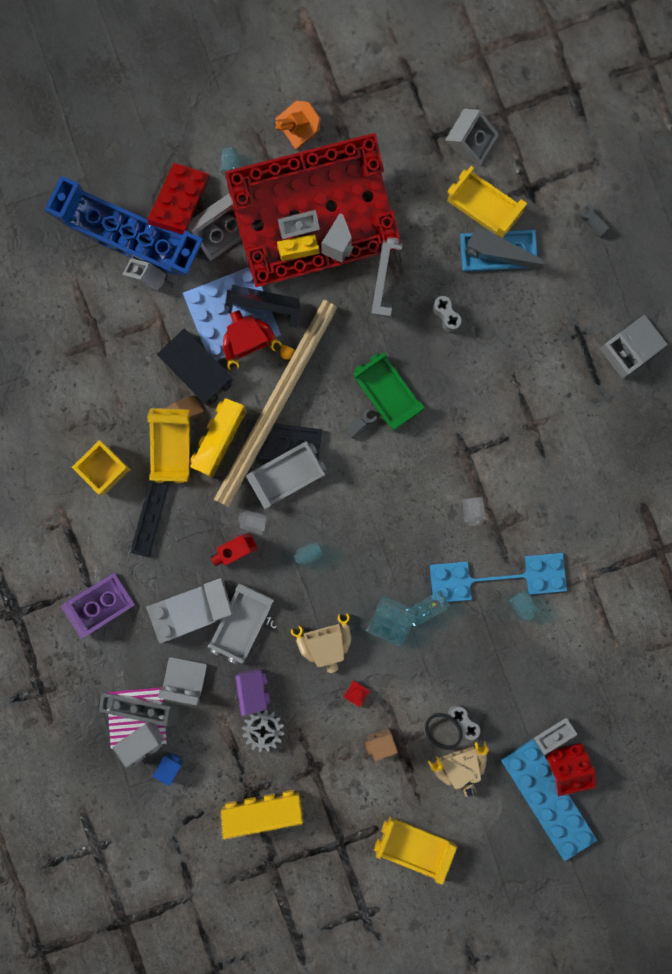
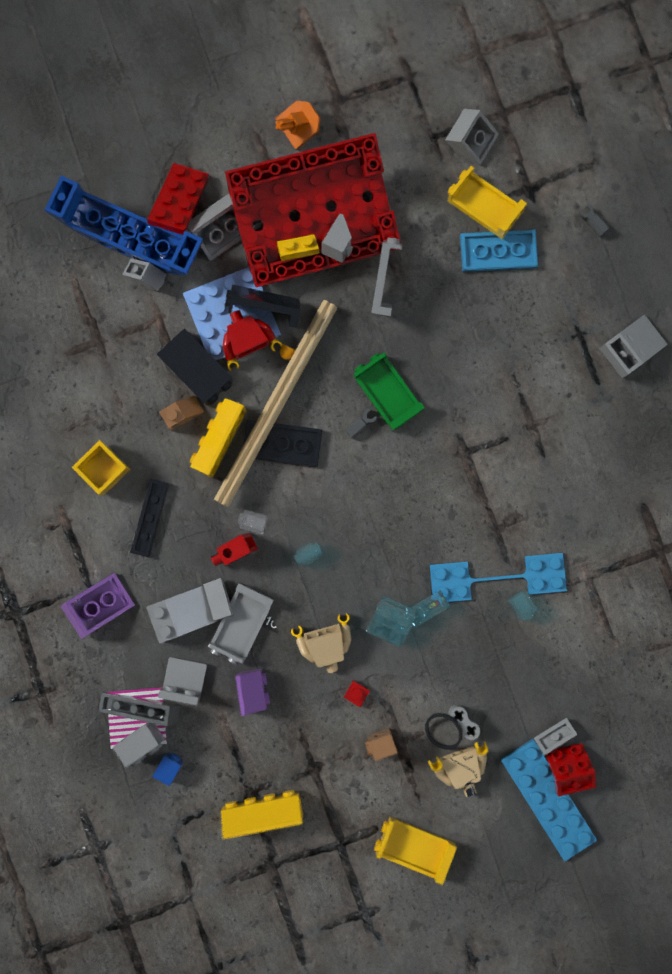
yellow panel [148,408,190,483] -> none
clear light blue brick [220,147,240,177] -> none
light grey gear [242,709,284,752] -> none
light grey panel [245,441,327,509] -> none
light grey plate [277,210,320,239] -> none
light grey axle [433,296,461,333] -> none
clear brick [461,497,486,526] -> none
dark grey slope [464,225,545,269] -> none

